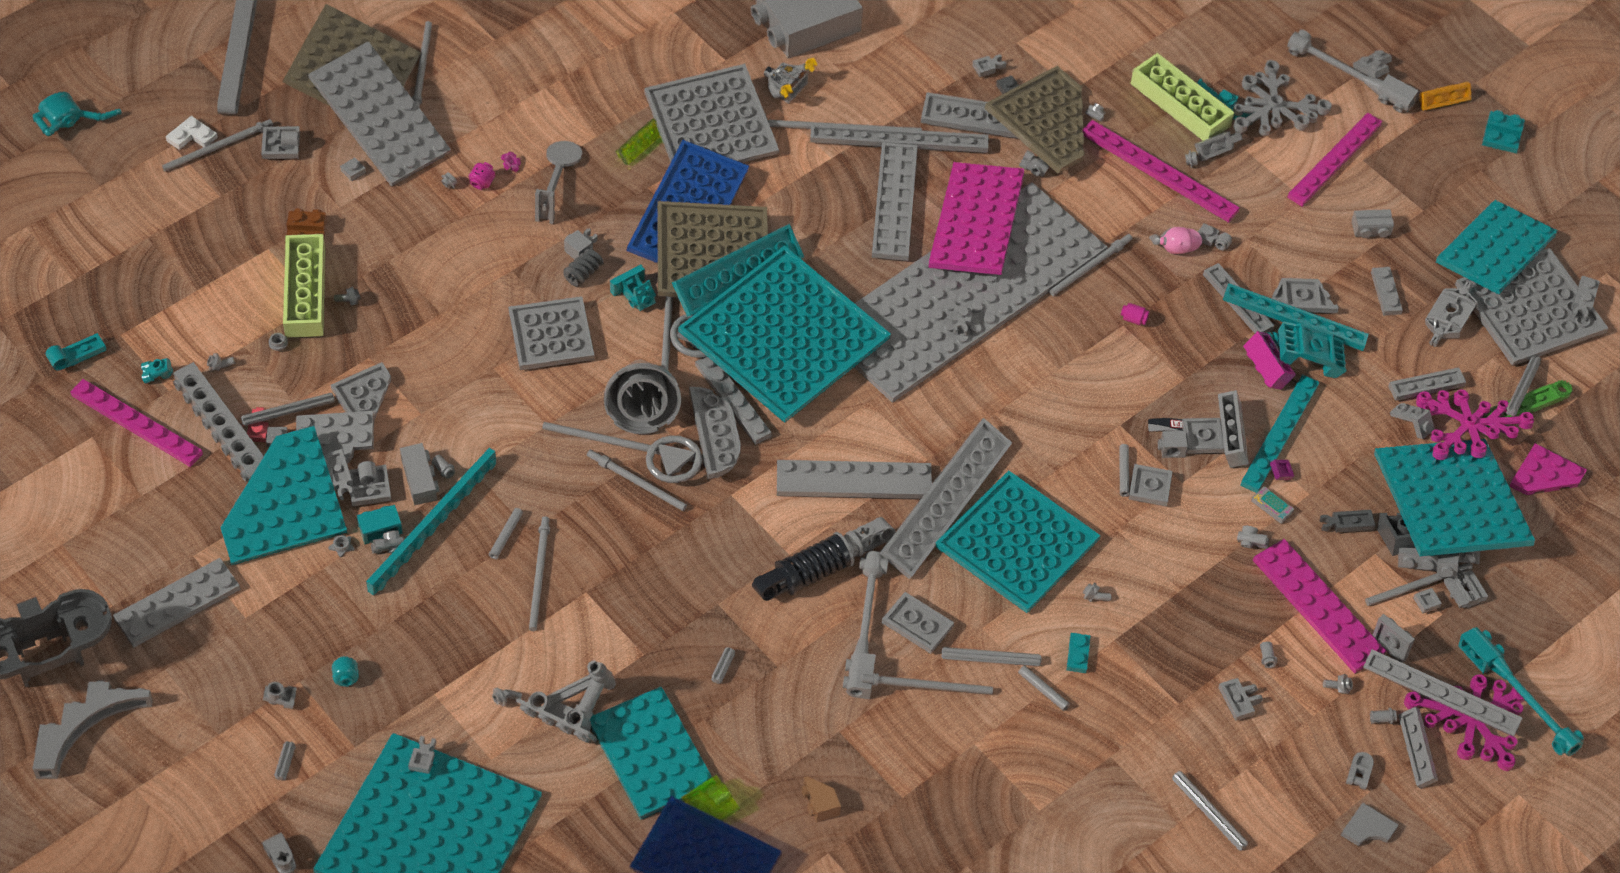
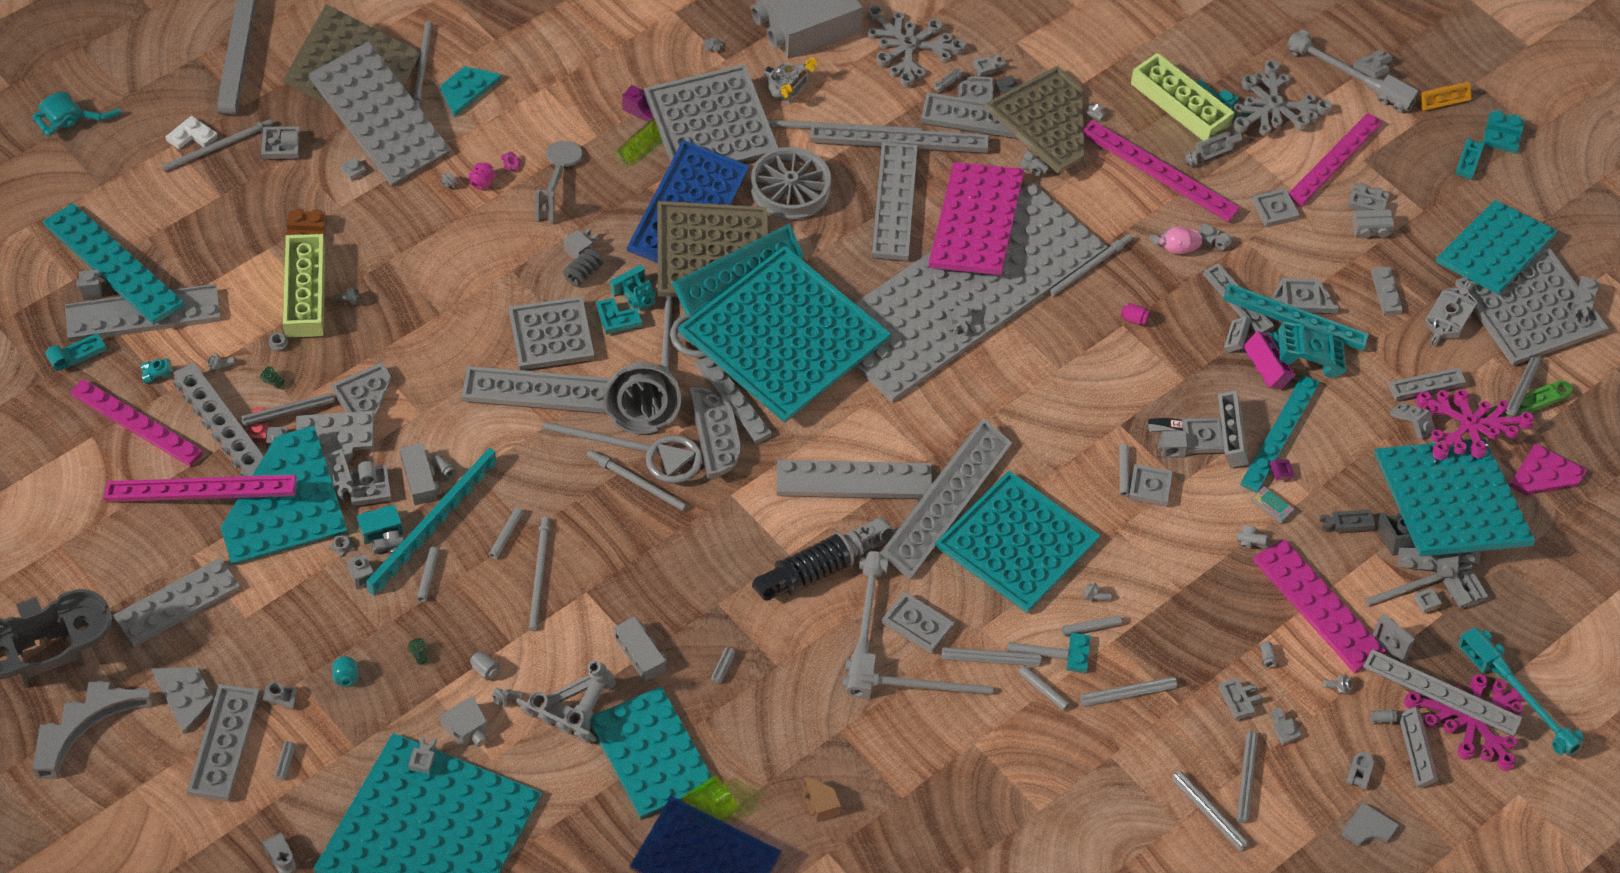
none -> teal plate [43,203,184,325]
none -> light grey plate [65,284,221,342]
none -> light grey brick [76,270,102,300]
none -> dark pink plate [104,475,297,502]
none -> light grey wing [151,667,214,734]
none -> light grey plate [187,684,260,802]
none -> clear green piece [260,366,285,389]
none -> light grey brick [346,554,374,590]
none -> clear green piece [408,638,428,665]
none -> light grey piece [416,547,439,602]
none -> teal wing [440,66,502,117]
none -> light grey torso [440,696,488,747]
none -> light grey plate [462,366,610,413]
none -> light grey brick [470,651,500,680]
none -> teal plate [596,298,642,335]
none -> light grey brick [613,617,667,682]
none -> magenta arch [622,84,655,124]
none -> light grey plant [703,38,723,51]
none -> light grey wheel [751,147,831,220]
none -> light grey plant [868,6,965,88]
none -> light grey axle [933,68,962,93]
none -> light grey tile [958,76,993,102]
none -> light grey piece [1008,642,1069,659]
none -> light grey piece [1062,615,1122,636]
none -> light grey axle [1080,677,1177,706]
none -> light grey plate [1224,316,1251,353]
none -> light grey axle [1237,731,1258,823]
none -> light grey tile [1252,188,1300,227]
none -> light grey plate [1270,707,1302,746]
none -> light grey plate [1348,183,1389,210]
none -> teal plate [1455,137,1485,180]

